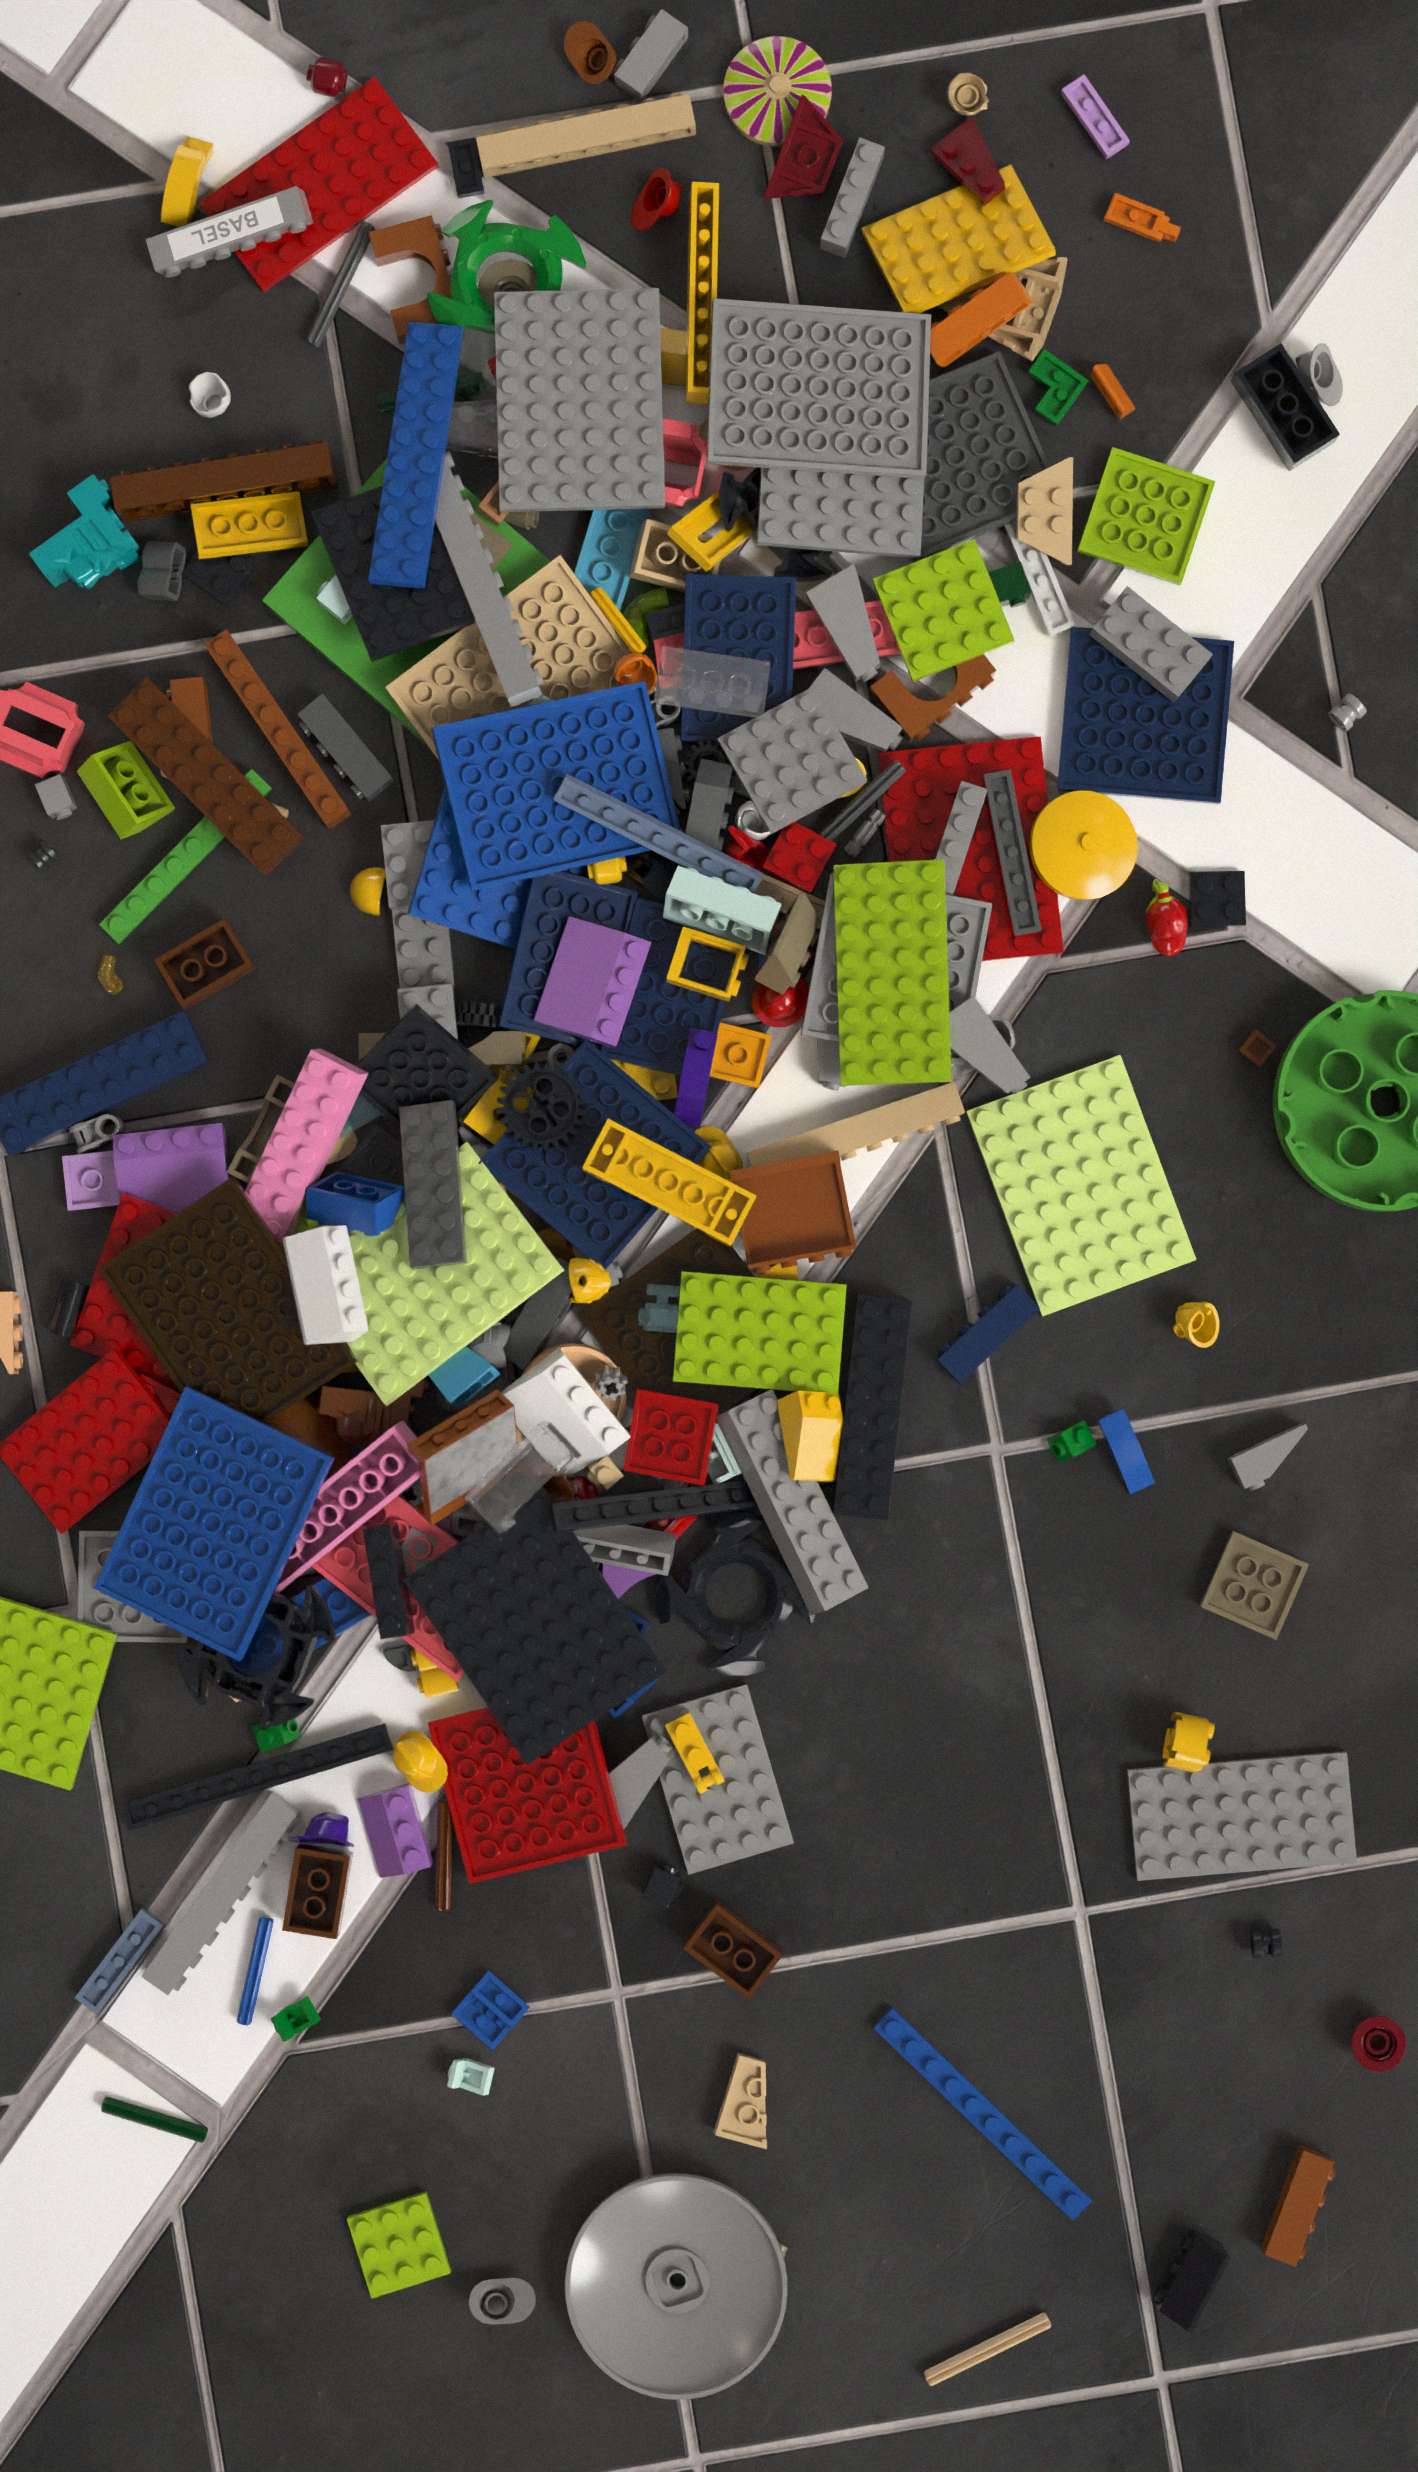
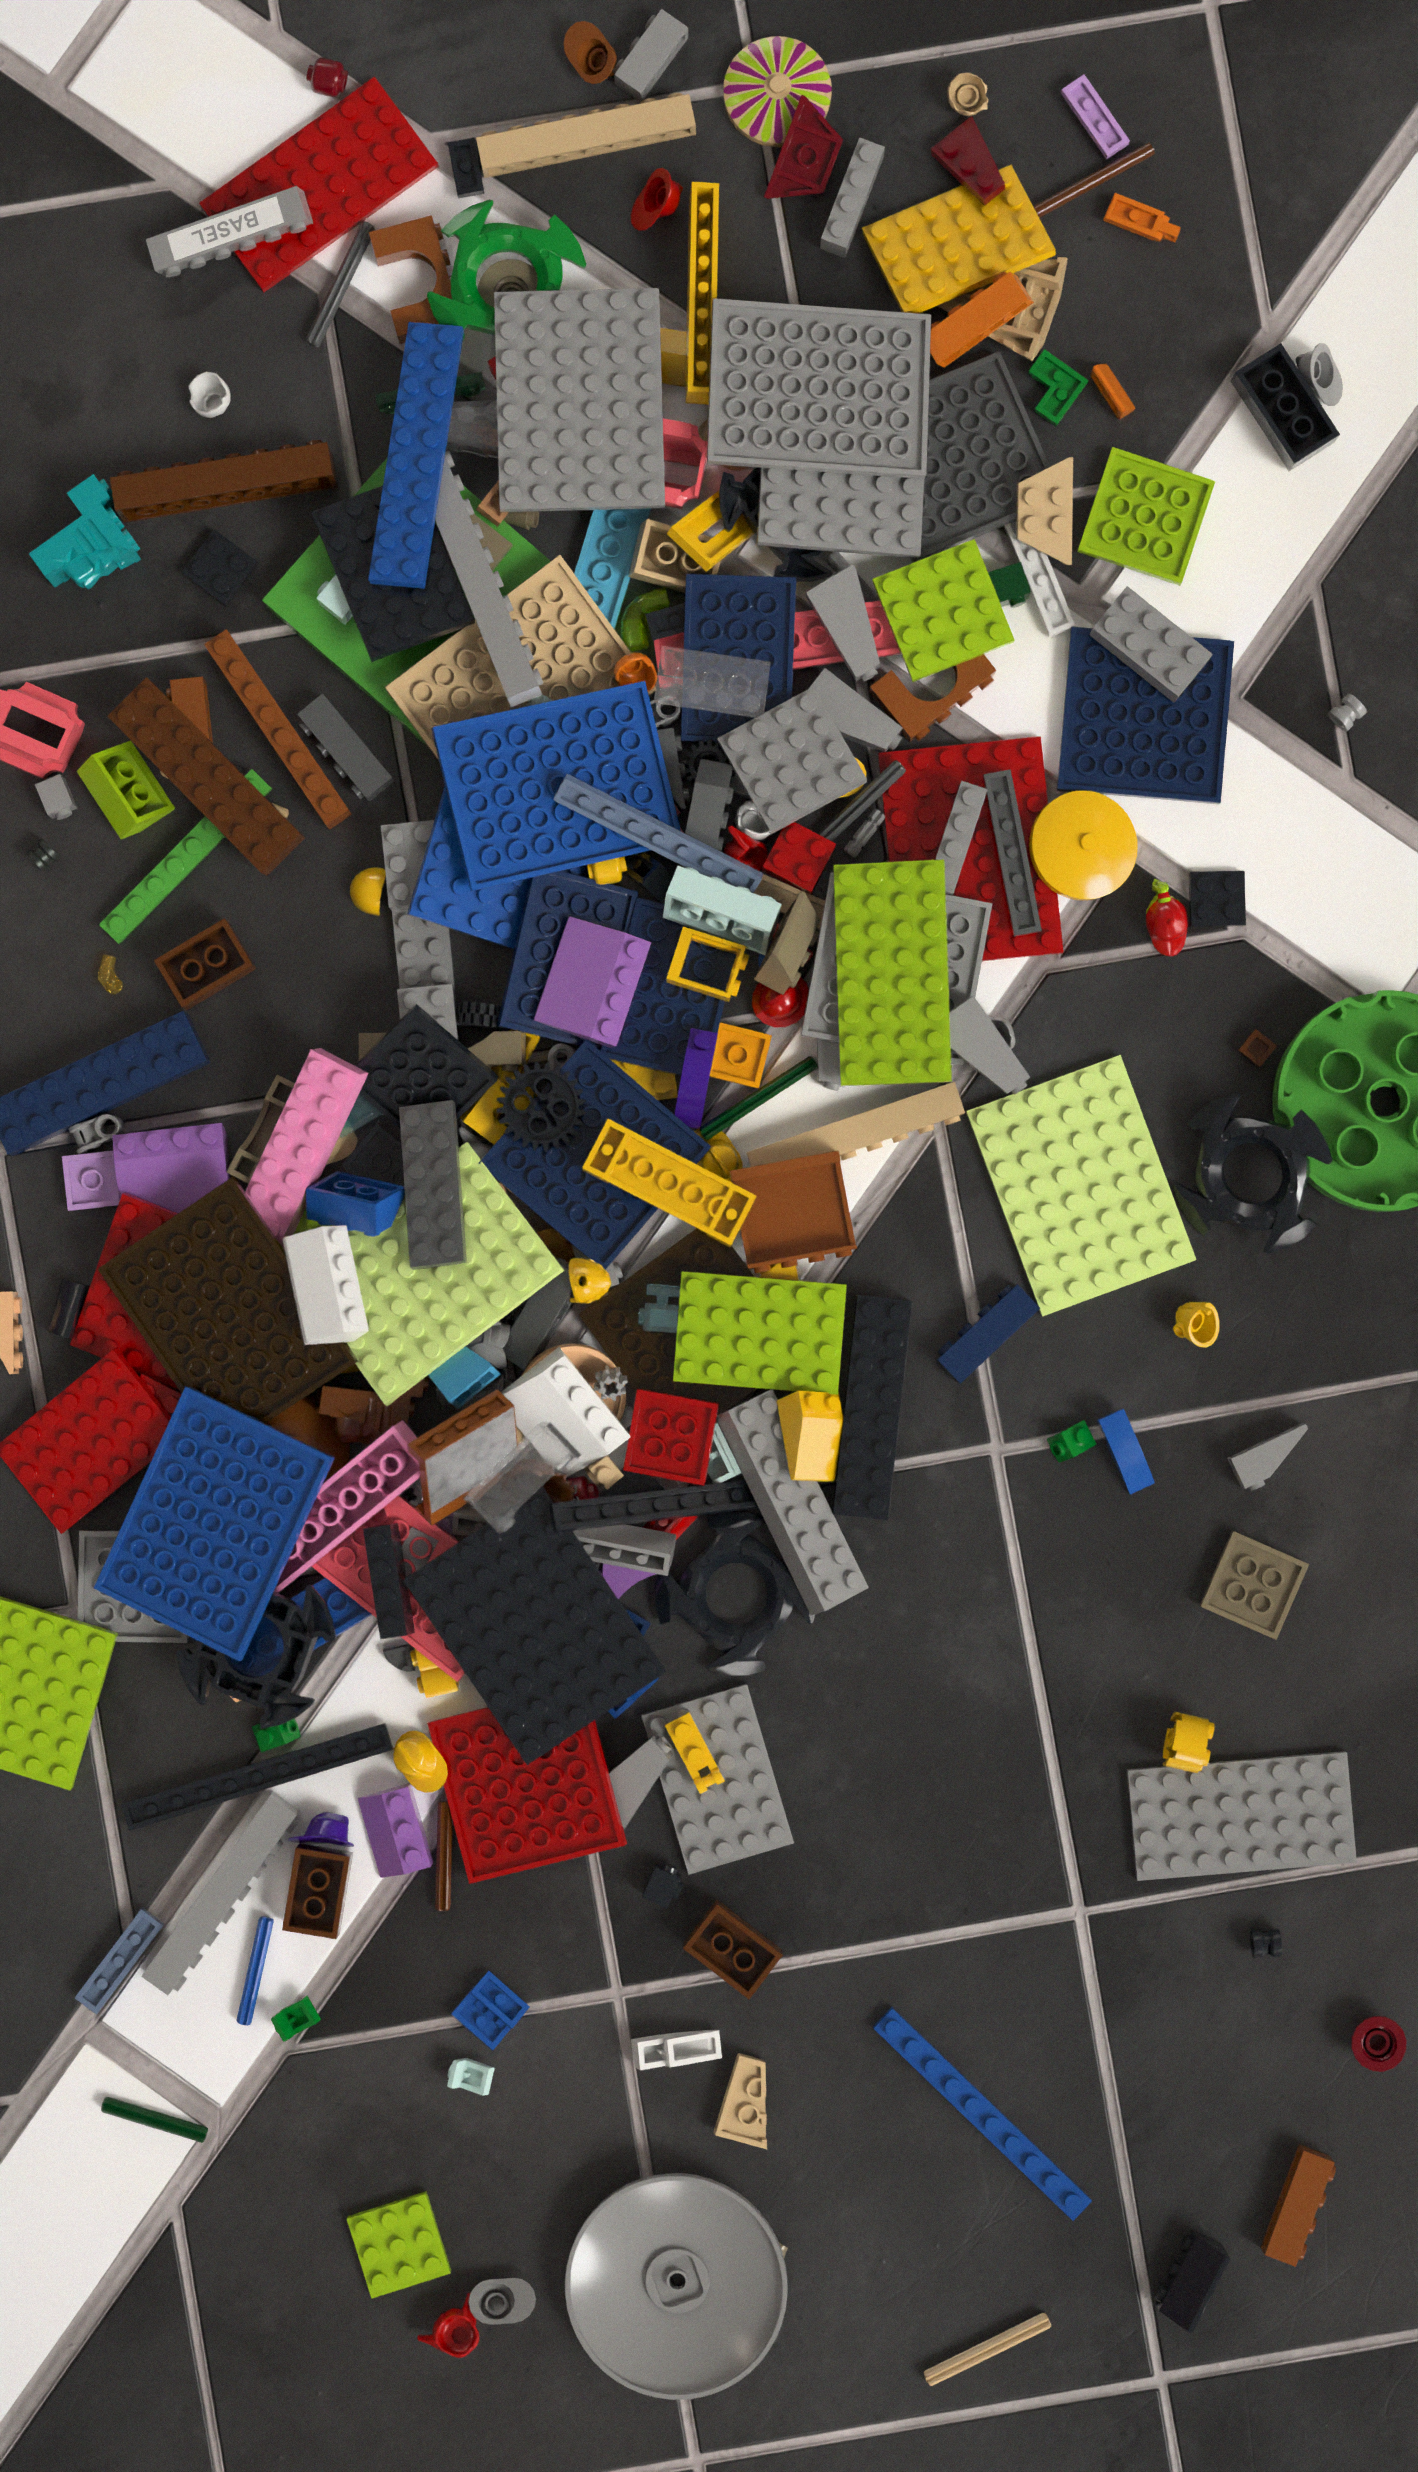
dark grey brick [137,541,186,601] -> none
yellow arch [161,136,214,227] -> none
yellow plate [190,491,308,559] -> none
yellow axle [590,587,646,653] -> none
none -> red piece [417,2292,480,2358]
none -> white slope [631,2030,722,2070]
none -> dark green axle [699,1056,818,1140]
none -> reddish brown piece [1033,142,1155,218]
none -> black piece [1173,1093,1333,1254]

